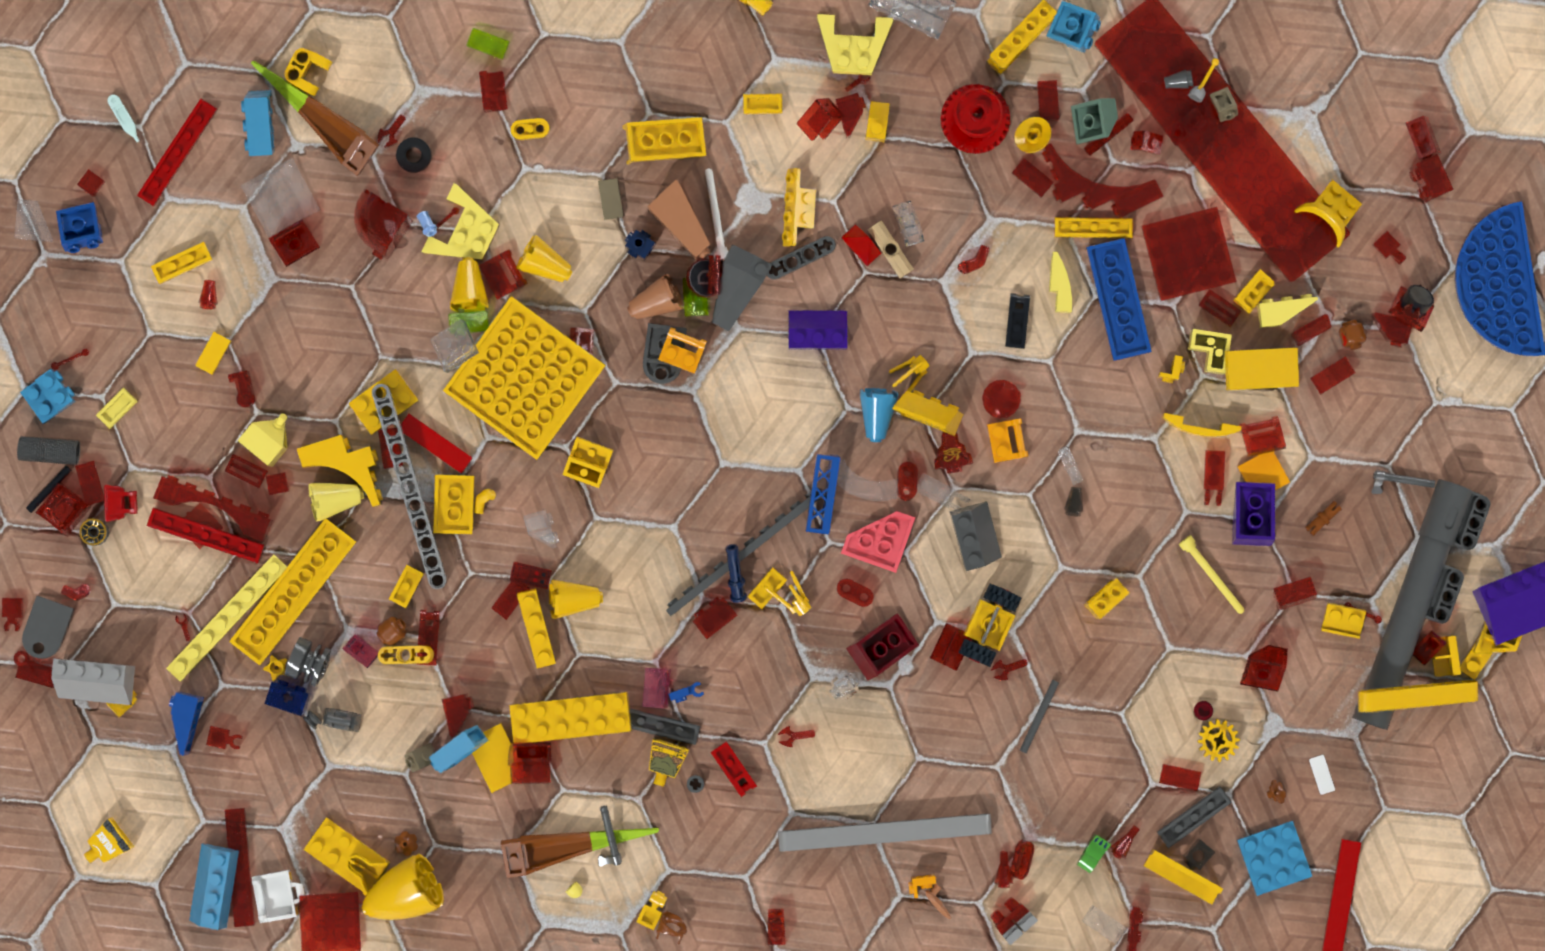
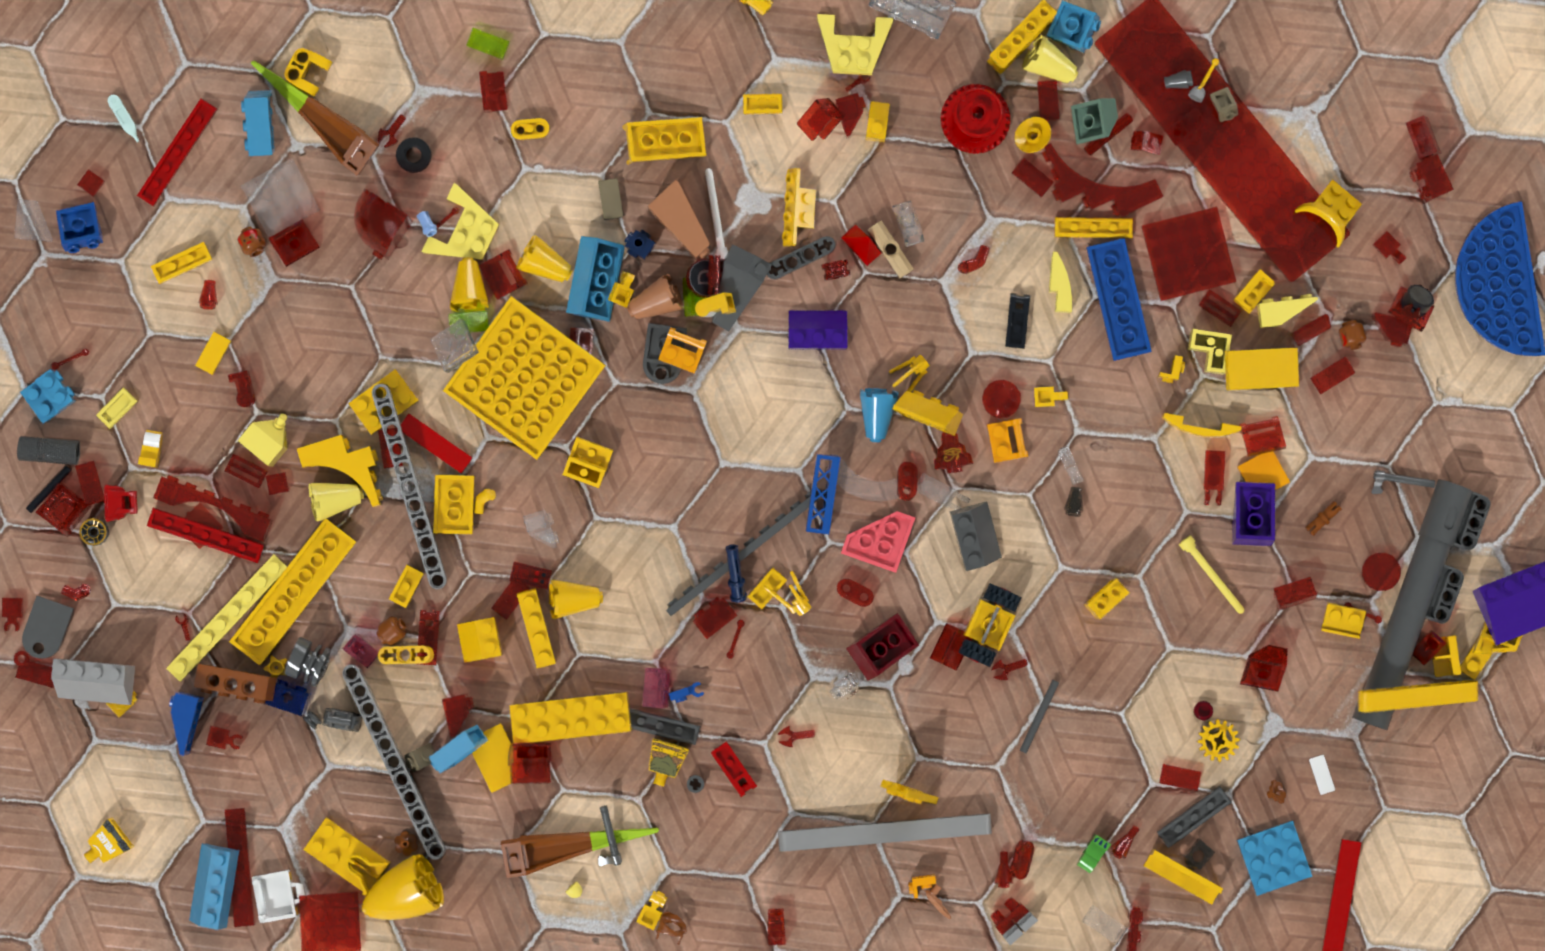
none -> yellow leg [138,430,163,468]
none -> dark orange brick [194,664,277,704]
none -> dark orange head [237,227,266,257]
none -> light grey beam [342,664,446,860]
none -> yellow slope [457,617,503,663]
none -> dark azure slope [566,236,625,322]
none -> yellow plate [608,271,635,308]
none -> yellow leg [695,292,736,317]
none -> clear red hinge [726,620,745,659]
none -> clear red wheel [821,259,851,281]
none -> yellow wing [880,779,939,804]
none -> light yellow cone [1022,35,1078,83]
none -> yellow plate [1034,387,1068,407]
none -> clear red tile [1361,553,1401,591]

